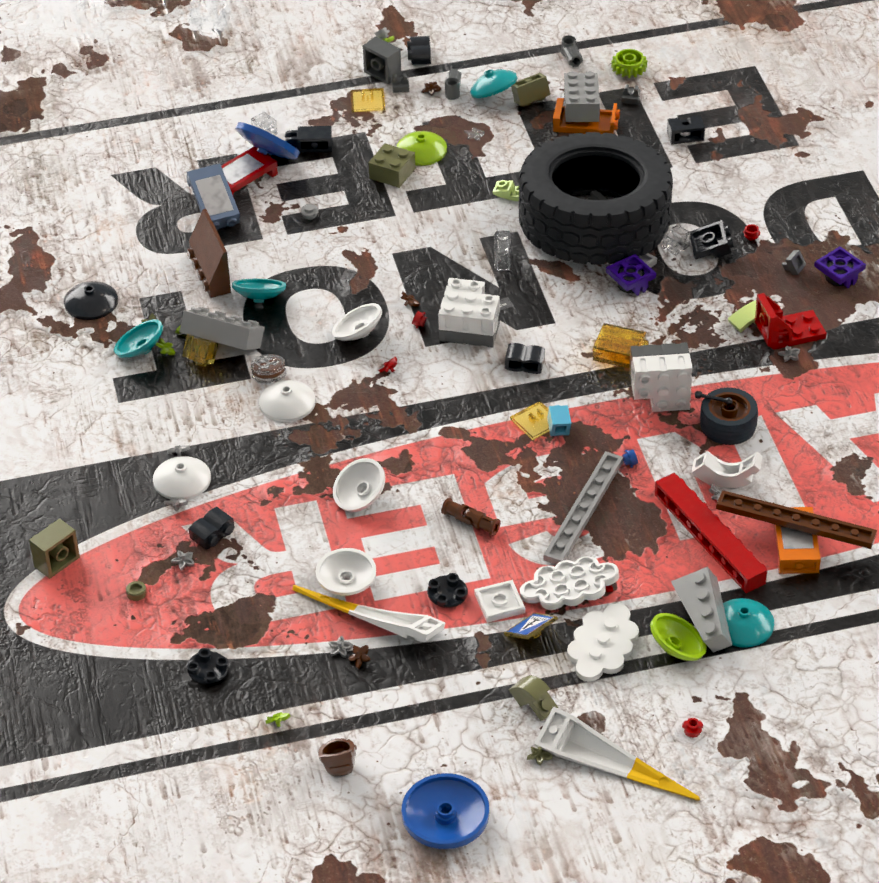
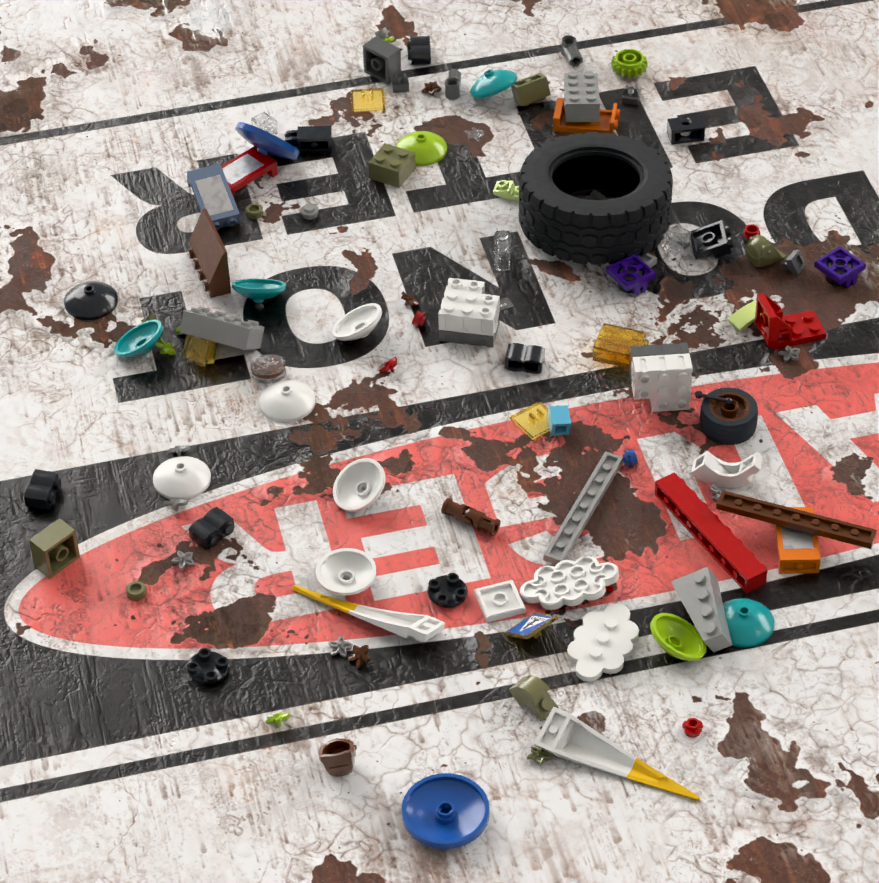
none -> black brick [24,469,61,510]
none -> olive tile [245,203,263,219]
none -> olive helmet [745,234,786,267]

